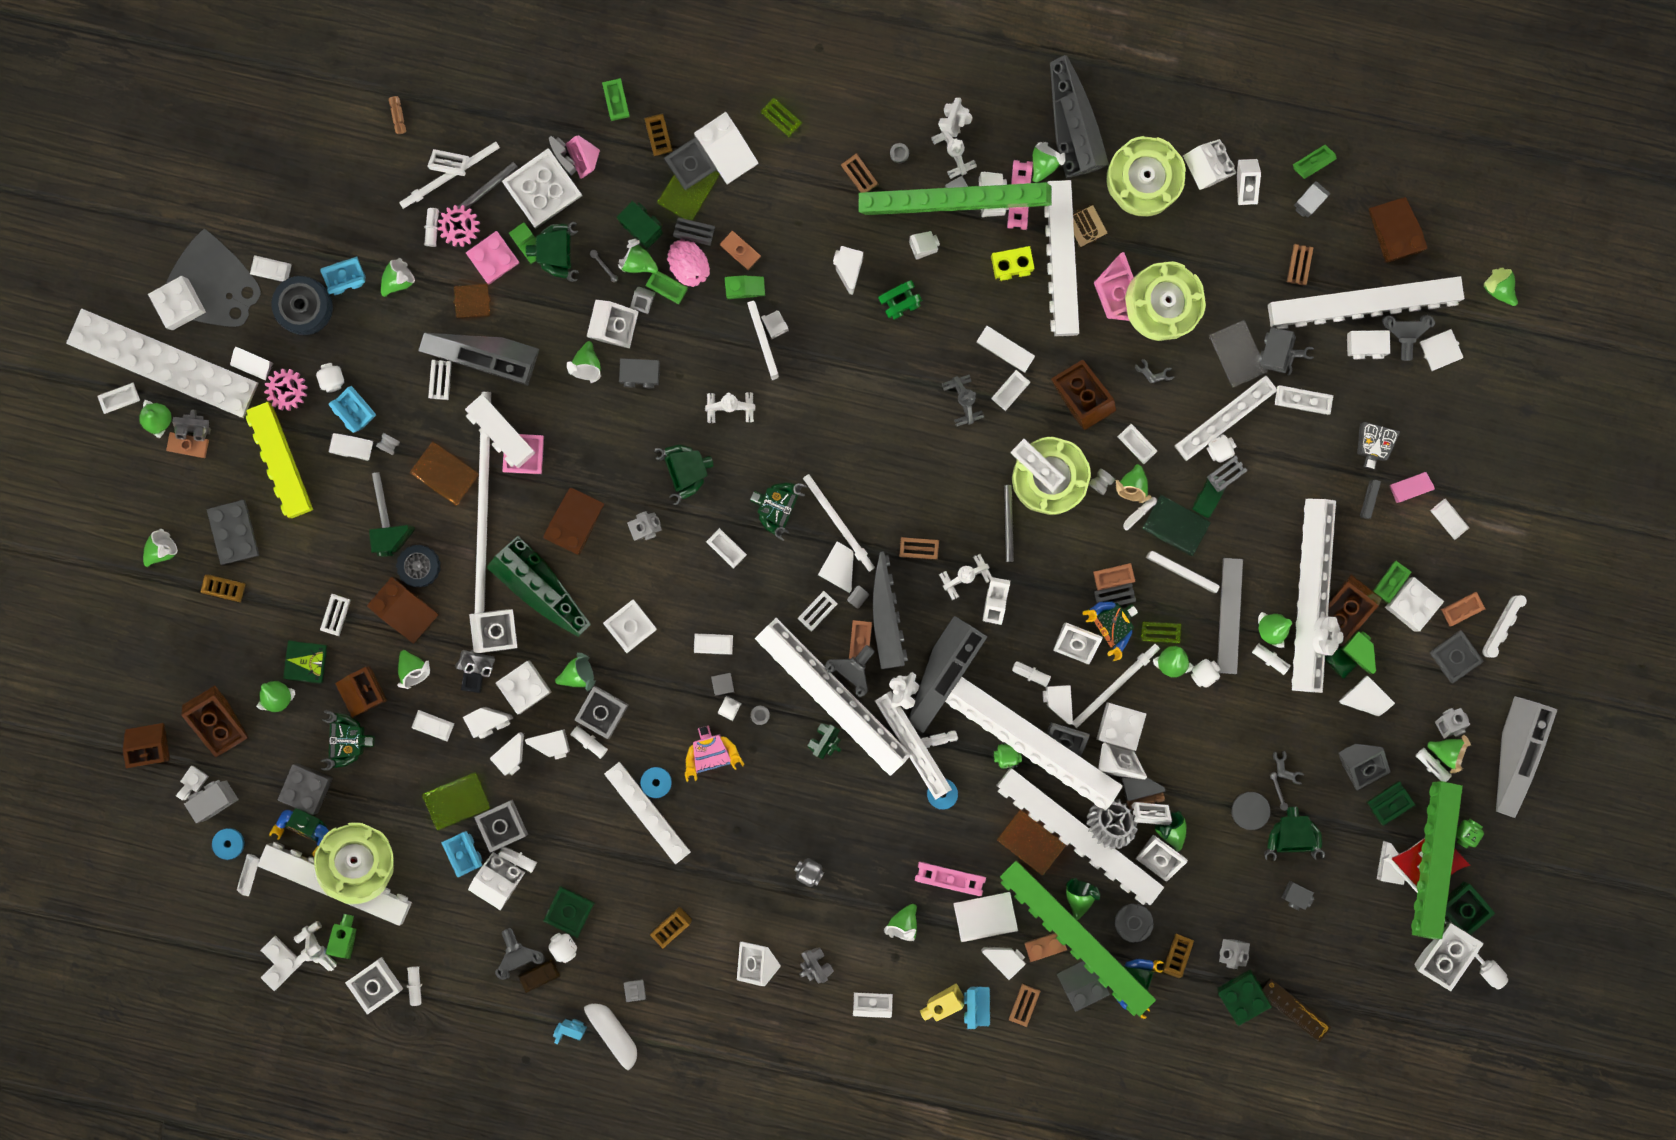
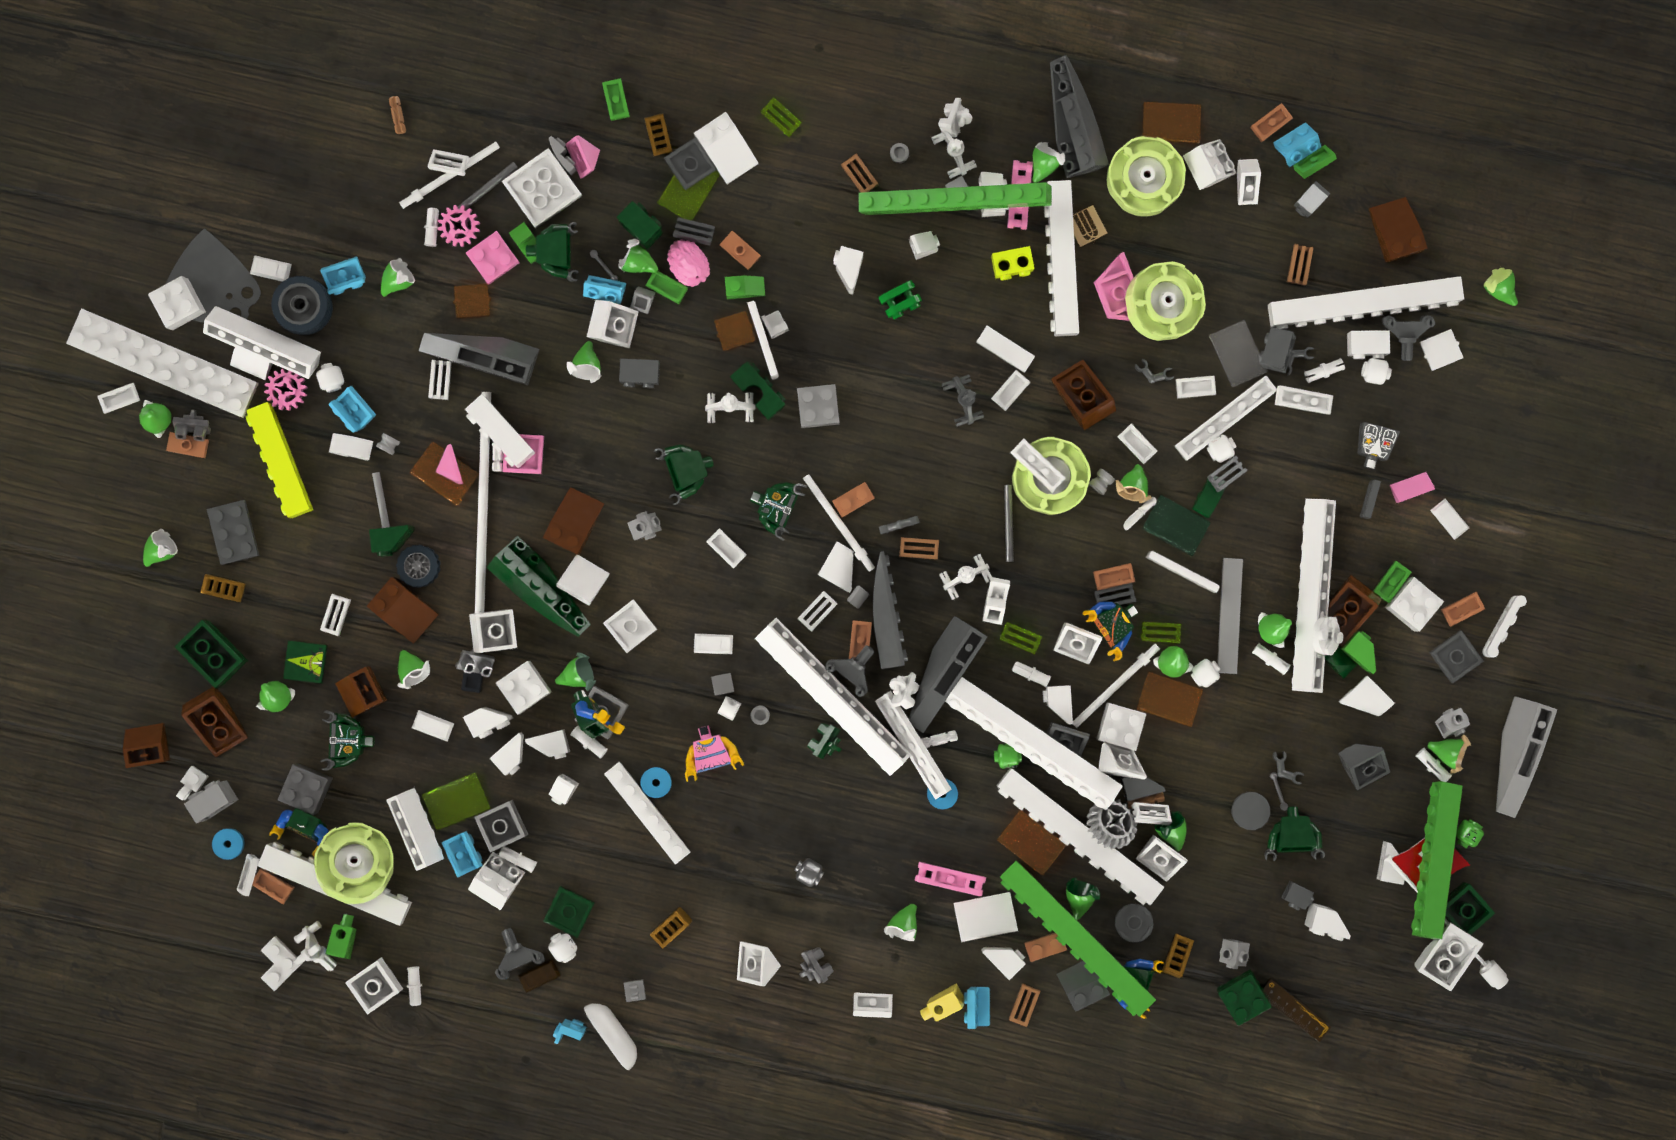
dark green plate [1366,781,1415,826] -> none
none -> dark green brick [175,620,248,688]
none -> white brick [203,306,321,379]
none -> nougat plate [252,868,295,904]
none -> white brick [387,788,444,871]
none -> bright pink slope [436,444,463,485]
none -> white axle [492,441,504,472]
none -> white slope [549,774,579,805]
none -> white tile [556,554,610,606]
none -> torso [571,690,625,739]
none -> medium azure bracket [583,275,626,304]
none -> clear orange piece [714,311,755,351]
none -> dark green arch [730,362,786,421]
none -> light grey brick [797,384,839,428]
none -> nougat plate [832,482,875,518]
none -> dark grey arm [879,516,920,534]
none -> clear neon green tile [999,622,1042,654]
none -> clear orange piece [1136,672,1203,727]
none -> clear orange piece [1142,102,1201,143]
none -> white tile [1176,376,1216,399]
none -> nougat plate [1250,103,1293,142]
none -> medium azure bracket [1273,122,1321,167]
none -> white pin [1304,358,1345,383]
none -> white slope [1304,903,1350,941]
none -> white head [1361,358,1392,385]

